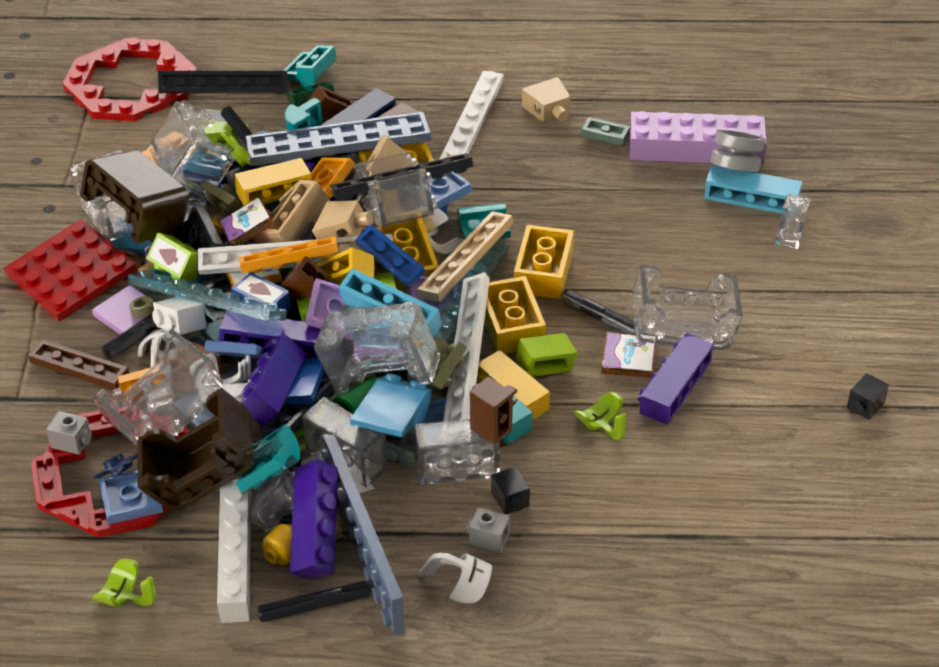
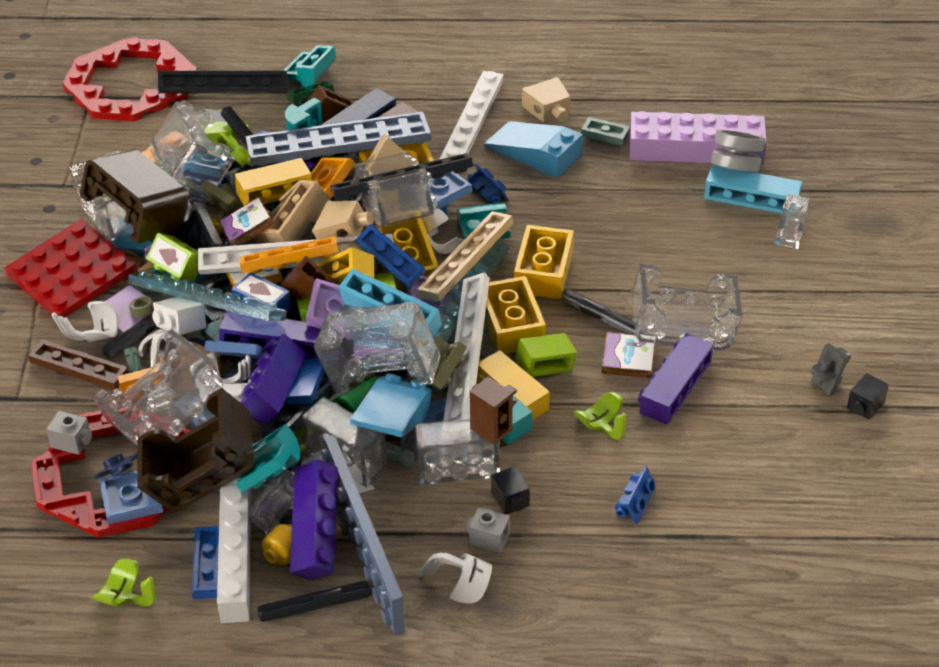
none -> white helmet [52,301,118,343]
none -> sand green axle [124,347,142,373]
none -> blue tile [192,526,219,599]
none -> blue hinge [467,163,509,204]
none -> dark azure slope [484,121,583,178]
none -> blue hinge [615,466,656,524]
none -> dark grey hips [810,343,851,396]

